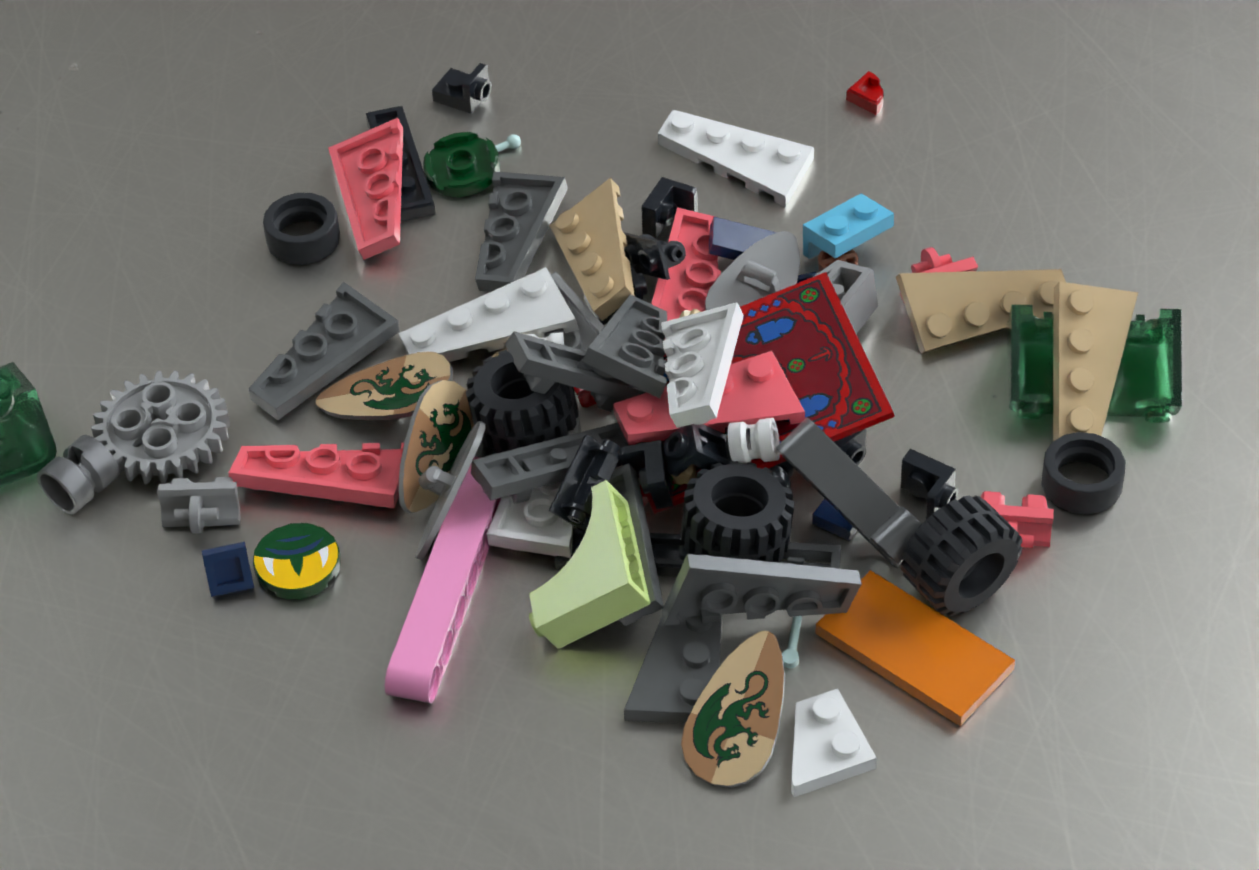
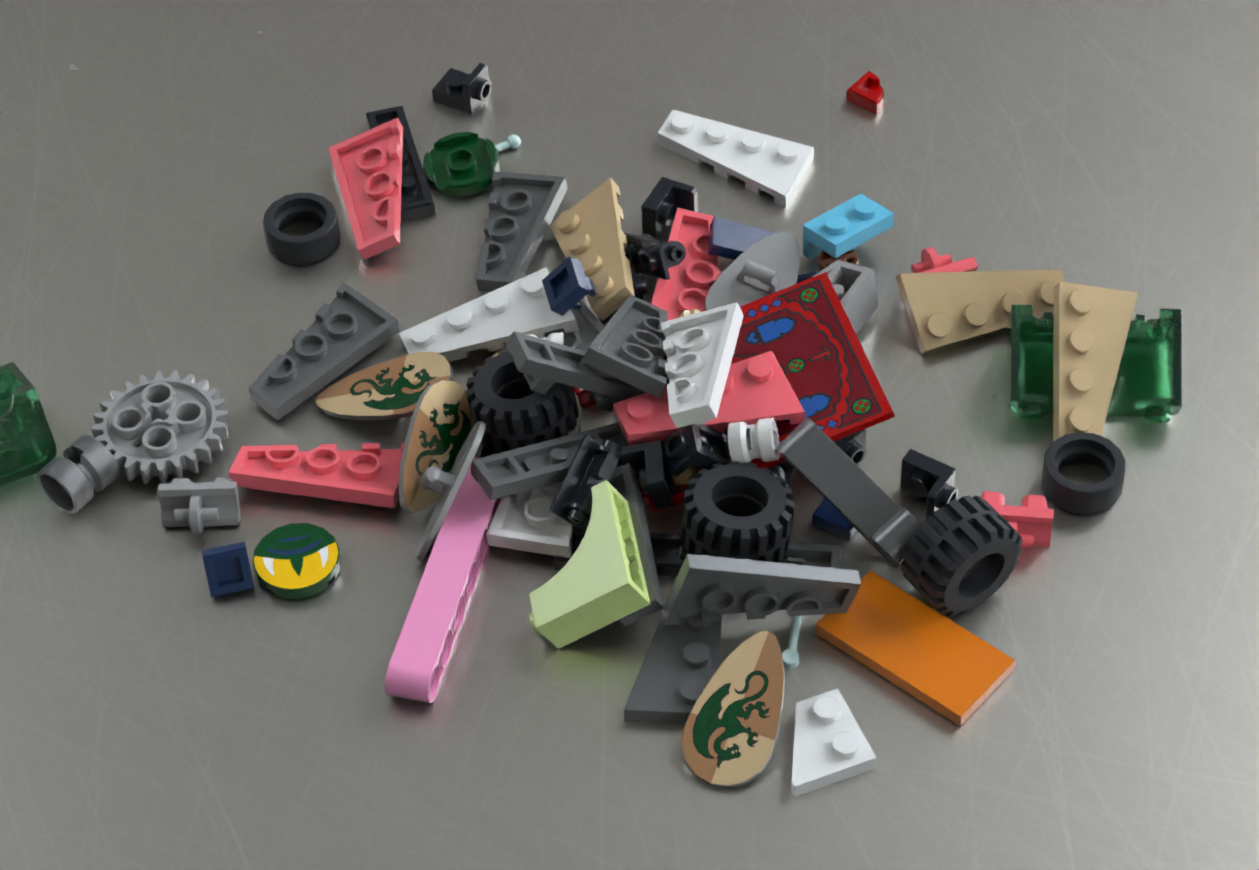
none -> dark blue tile [542,256,596,316]

